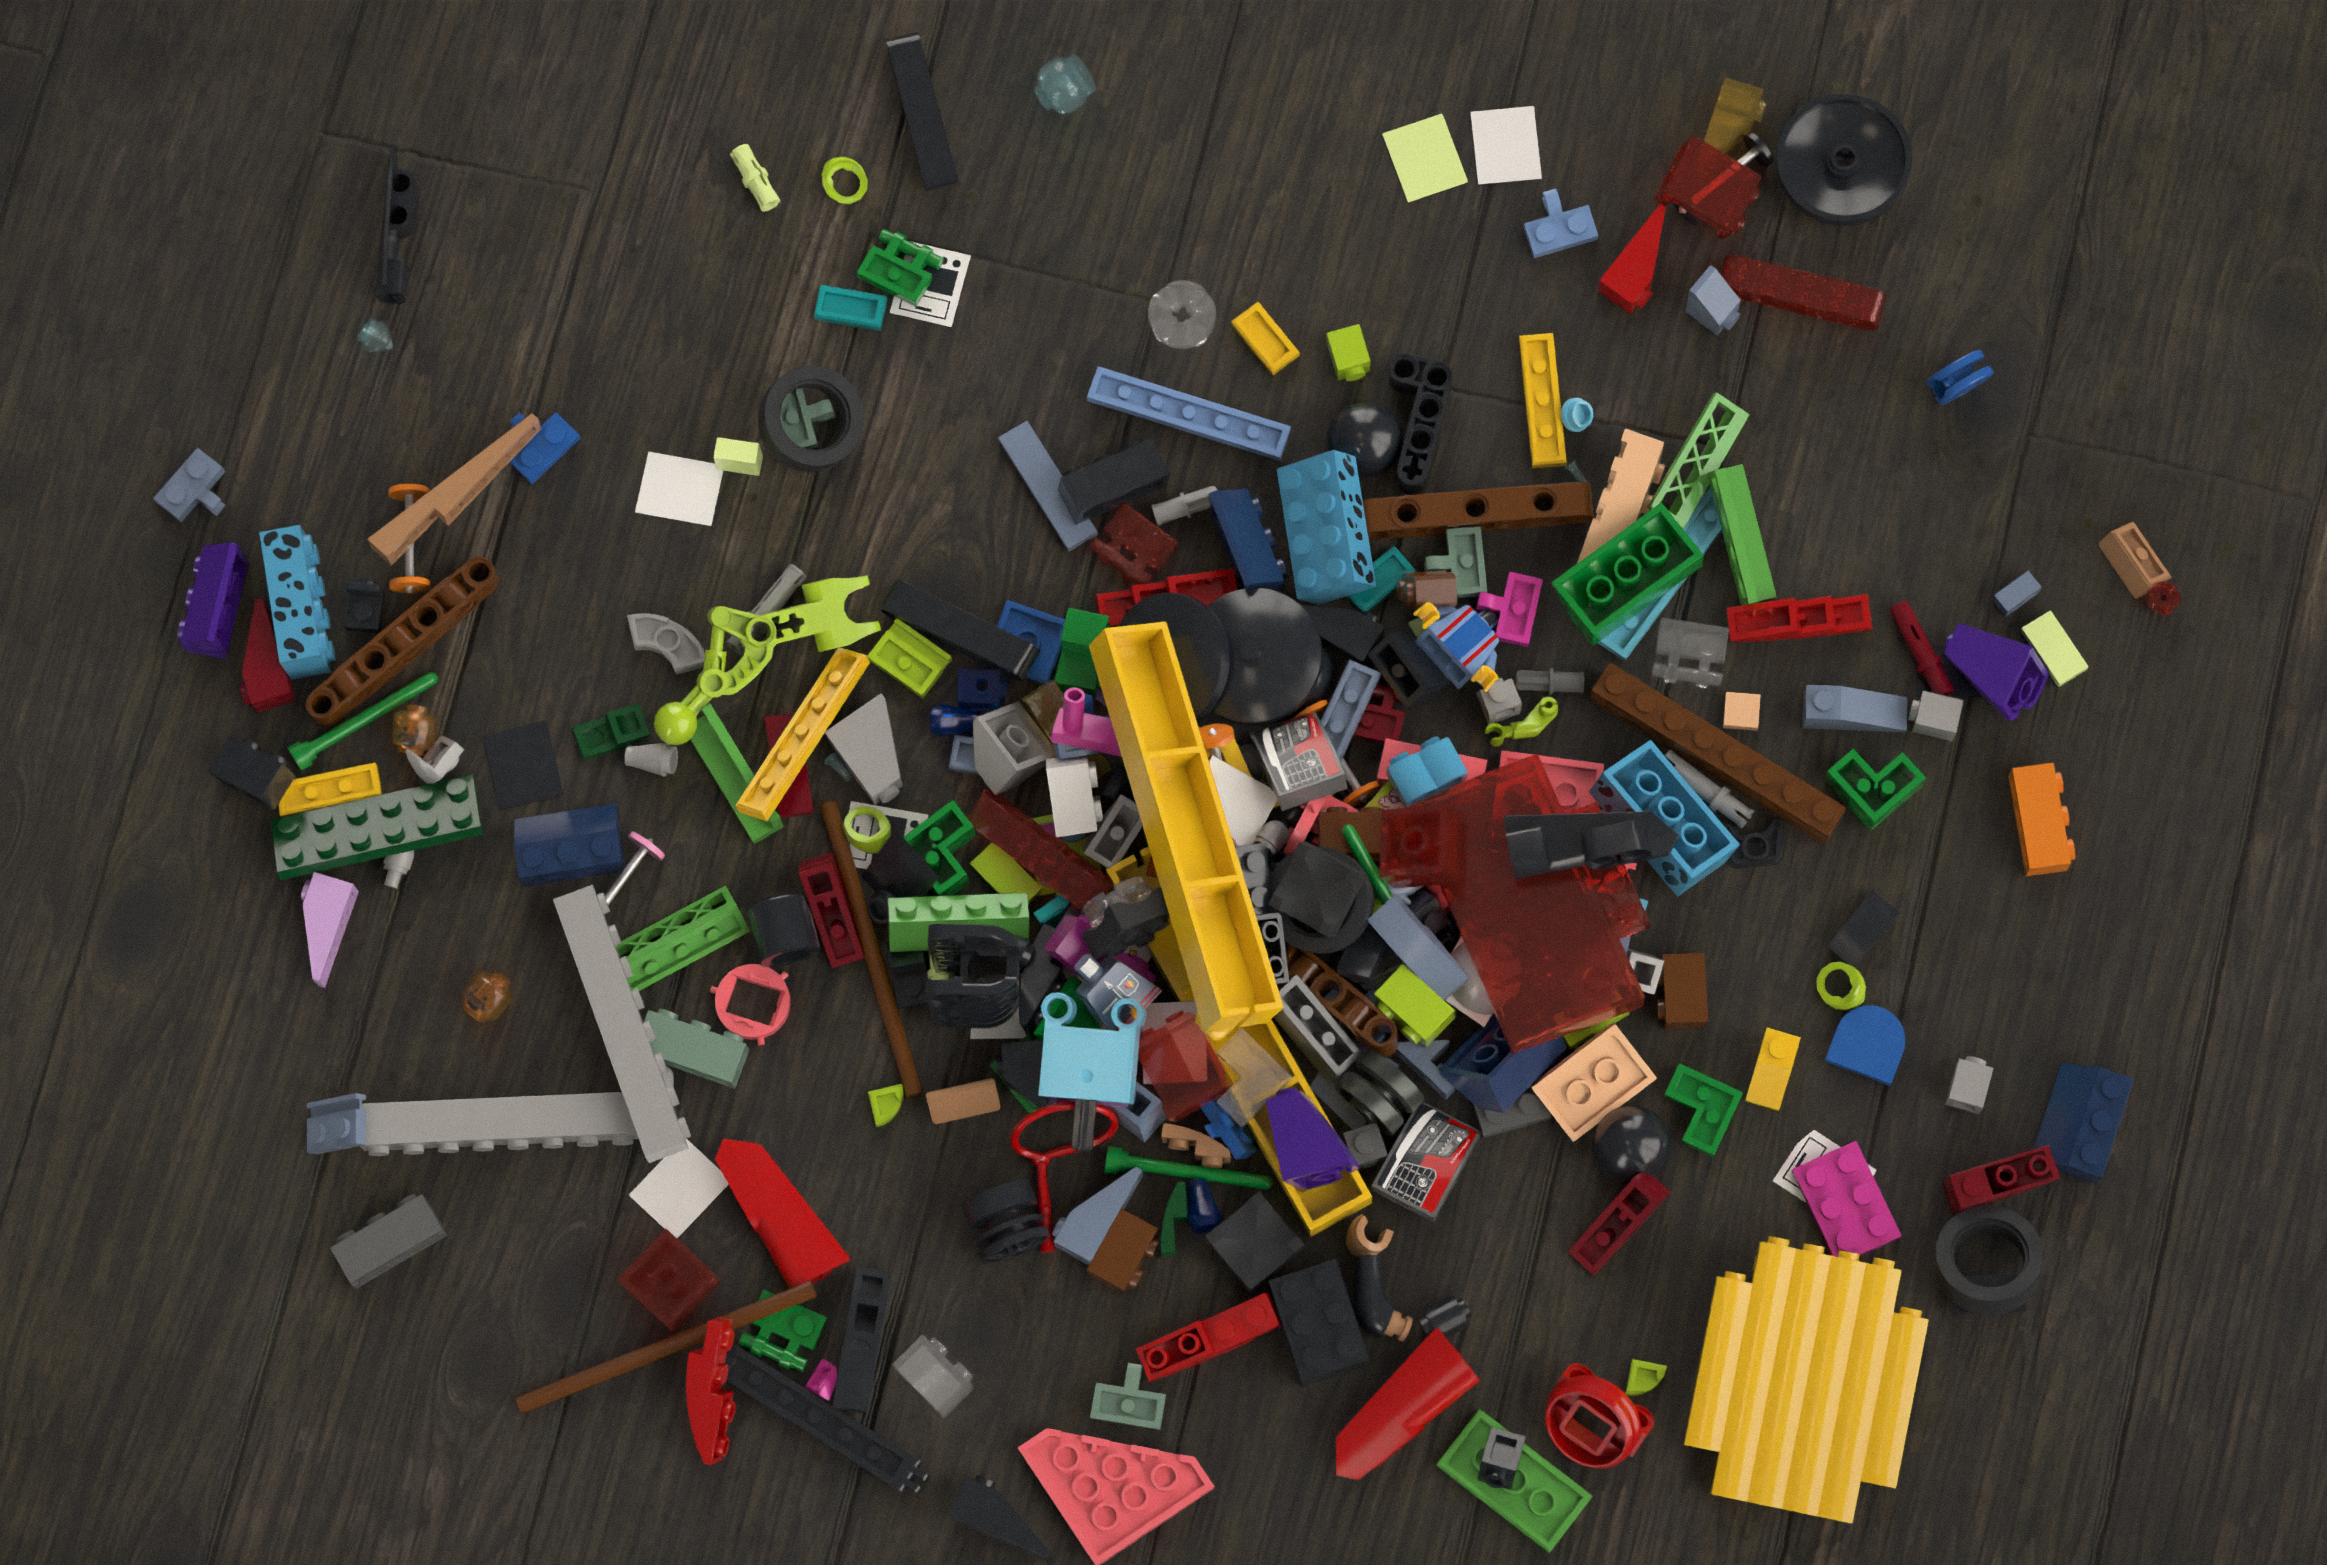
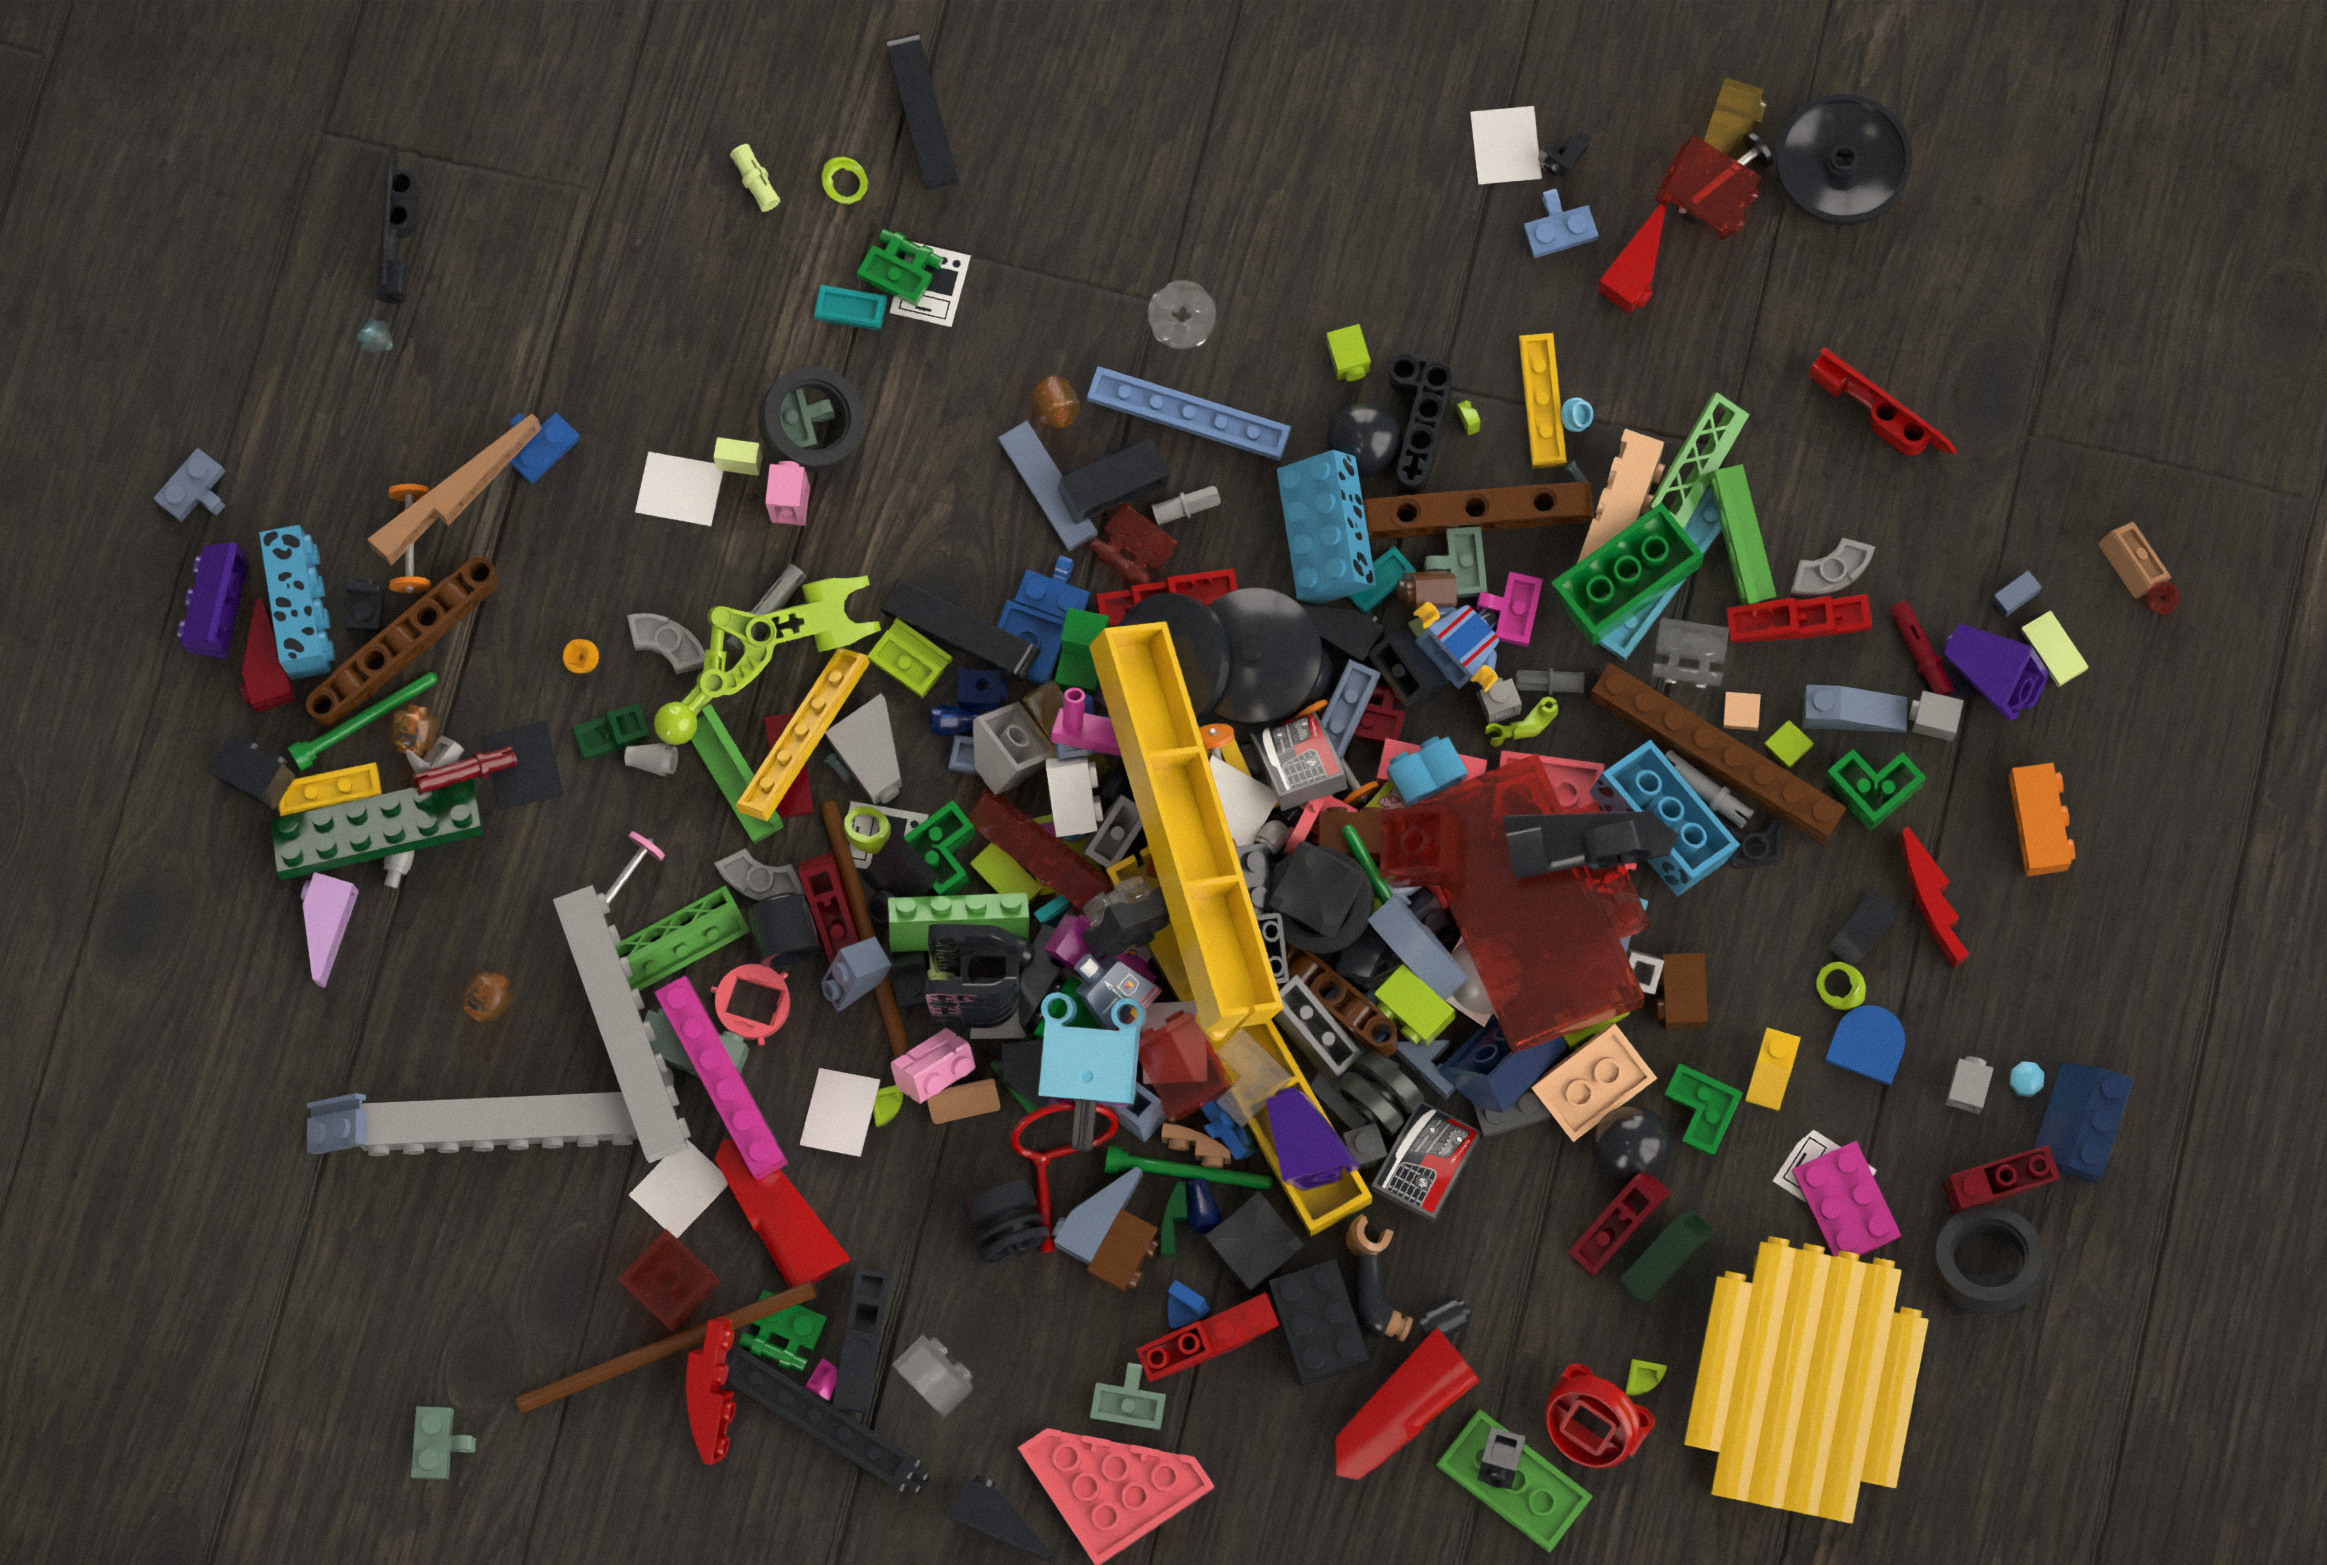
dark grey brick [330,1194,447,1289] -> none
dark blue slope [514,803,626,887] -> none
clear light blue piece [1034,54,1096,114] -> none
dark blue slope [1208,489,1288,592] -> none
yellow tile [1231,302,1300,375] -> none
yellowish green sticker [1382,114,1468,202] -> none
sand blue slope [1685,265,1741,336] -> none
clear red beam [1720,255,1886,330] -> none
blue head [1926,350,1994,405] -> none
none -> sand green plate [411,1406,476,1480]
none -> dark red pin [412,746,517,795]
none -> light orange tile [563,639,599,674]
none -> dark pink brick [654,976,788,1180]
none -> light grey tile [714,848,806,901]
none -> bright pink brick [765,461,810,526]
none -> white sticker [800,1068,880,1157]
none -> sand blue slope [821,937,891,1012]
none -> bright pink brick [891,1028,976,1104]
none -> blue plate [1014,555,1091,619]
none -> clear orange head [1032,376,1081,428]
none -> blue tile [1168,1280,1210,1330]
none -> lime tile [1455,400,1481,436]
none -> black bracket [1538,131,1592,179]
none -> clear green slope [1620,1208,1717,1303]
none -> lime tile [1764,720,1814,770]
none -> light grey tile [1790,537,1875,597]
none -> red panel [1809,347,1957,456]
none -> red slope [1899,827,1969,968]
none -> medium azure tile [2009,1061,2044,1097]

